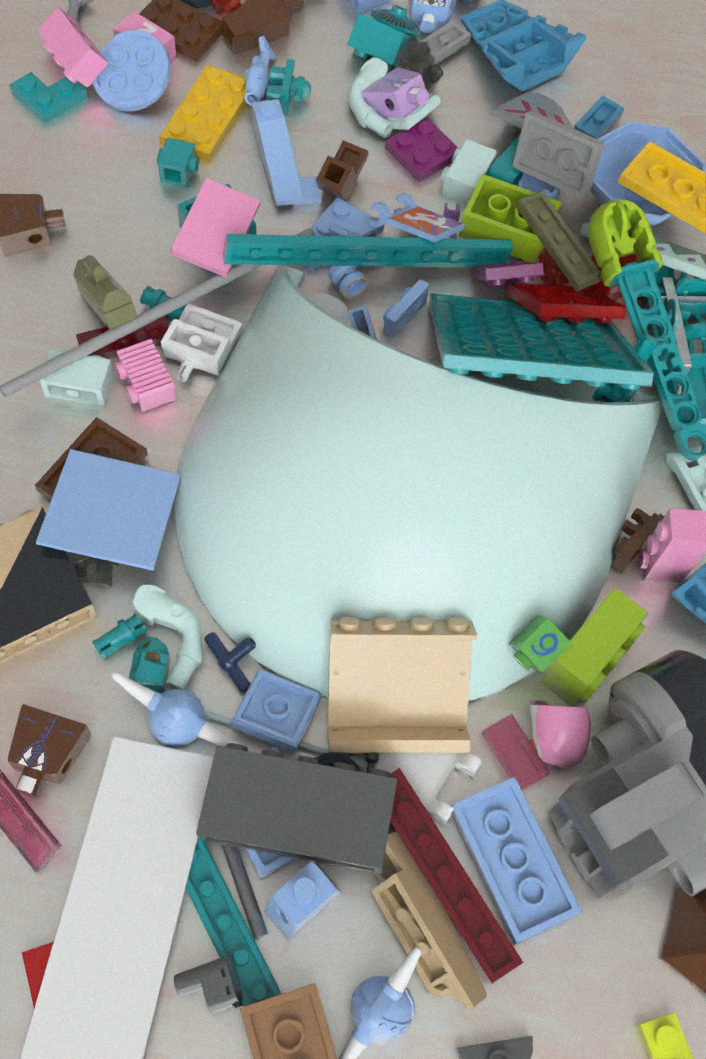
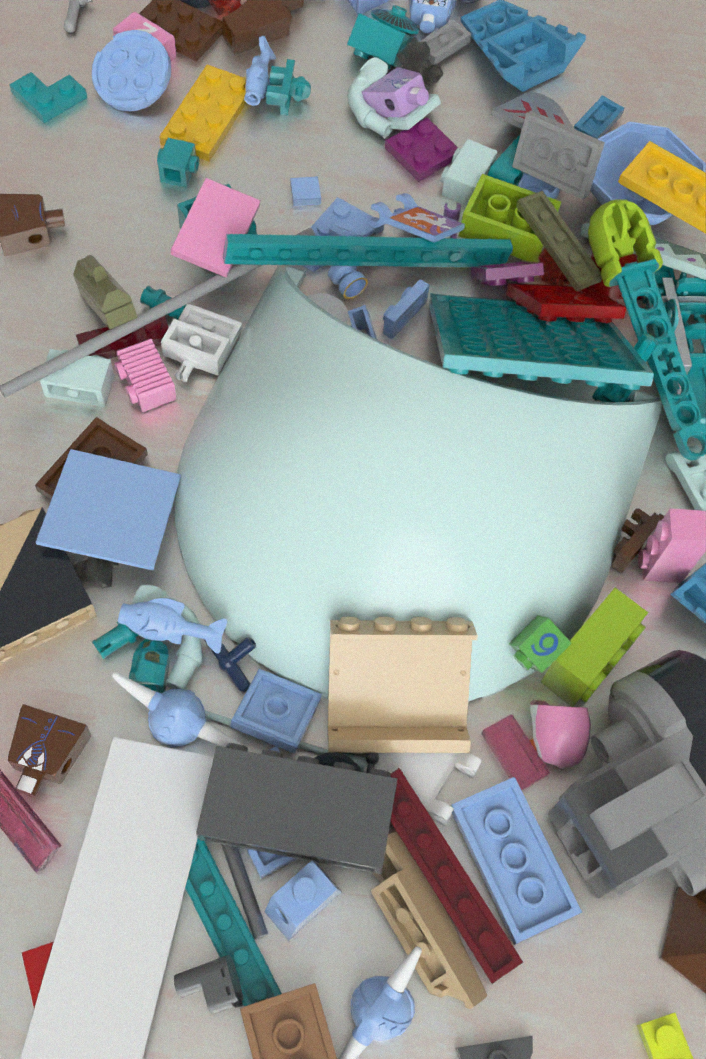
bright pink brick [38,6,108,88] -> none
light blue slope [252,99,304,206] -> none
reddish brown brick [316,140,369,200] -> none
none -> light blue animal [118,598,228,653]

